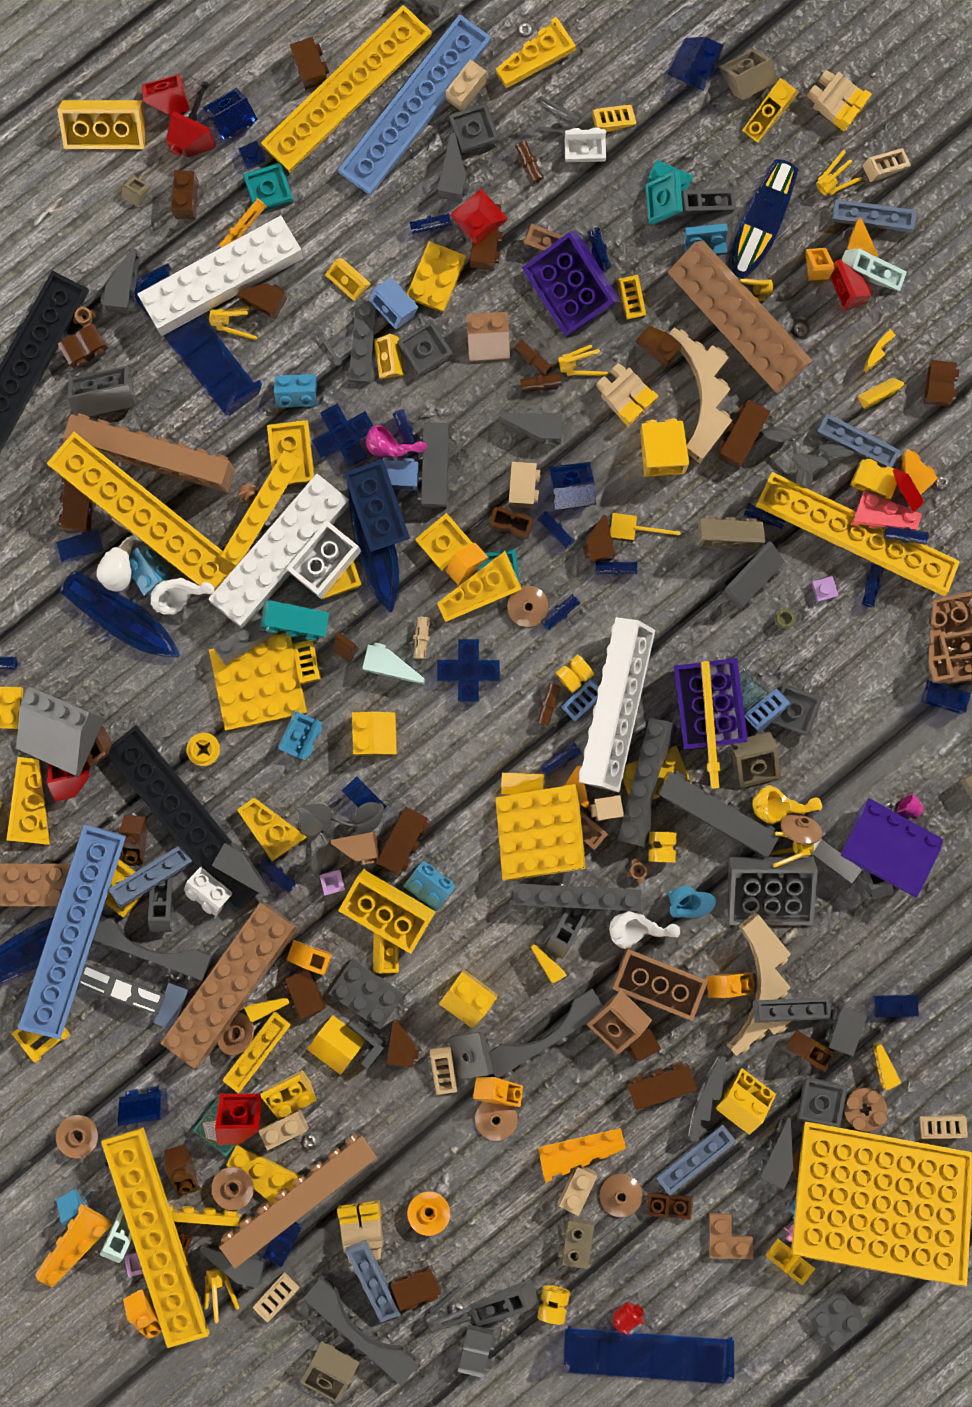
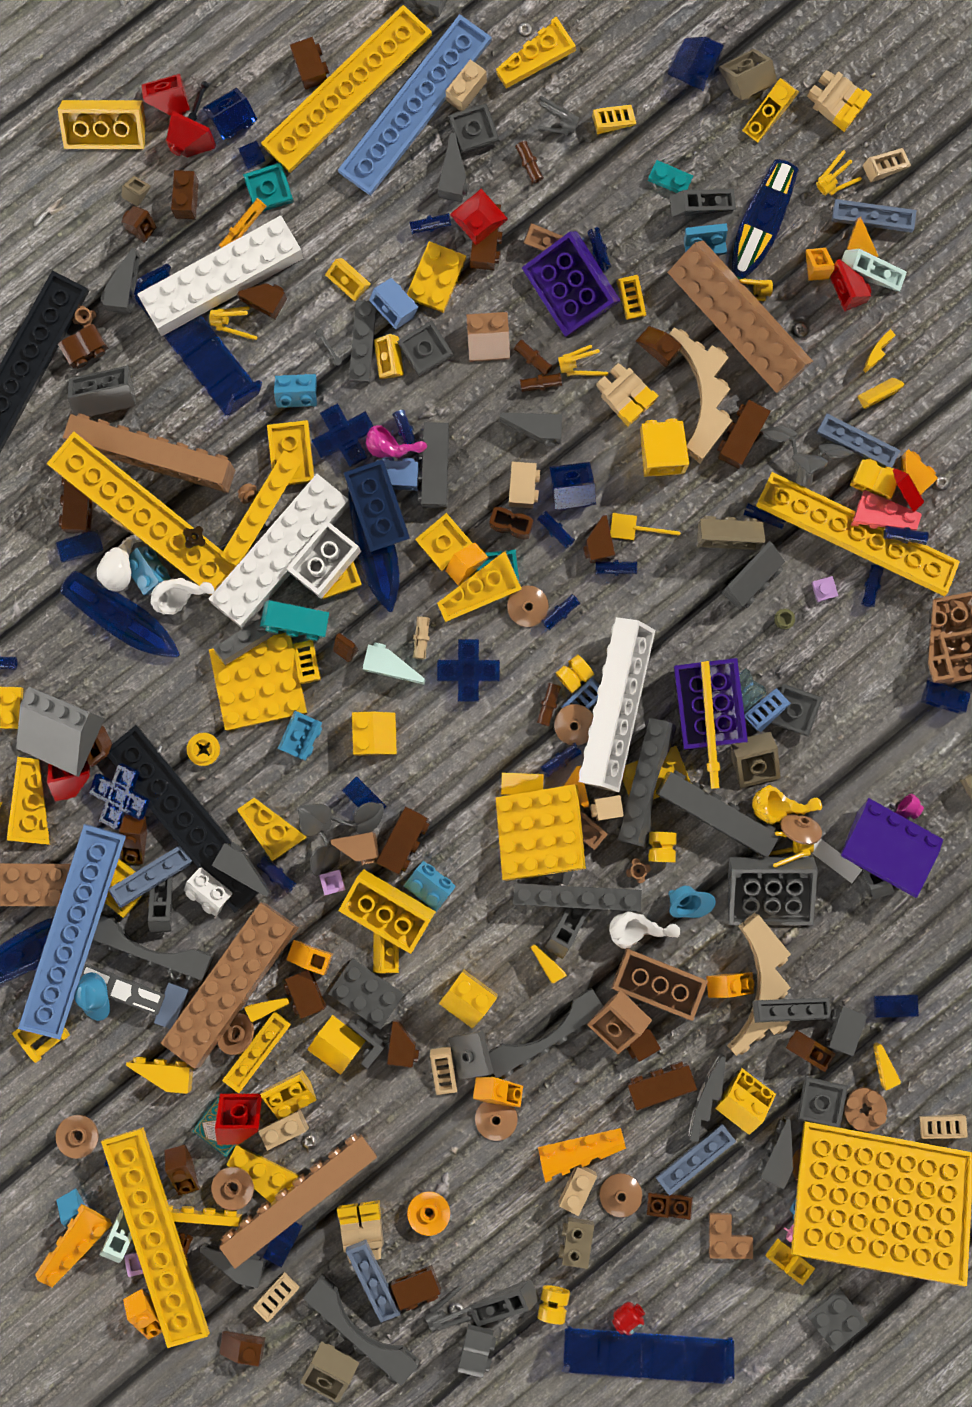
clear blue slope [117,1085,169,1126] -> none
yellow plant [204,1268,239,1324] -> none
white bracket [565,127,606,162] -> none
teal tile [646,170,683,225] -> none
reddish brown brick [924,360,959,407] -> none
none -> dark azure piece [74,972,110,1021]
none -> clear blue plate [89,763,150,830]
none -> reddish brown slope [121,206,157,243]
none -> yellow slope [126,1057,193,1094]
none -> dark brown plate [183,526,206,549]
none -> reddish brown slope [219,1331,266,1367]
none -> medium nougat dish [554,704,594,746]

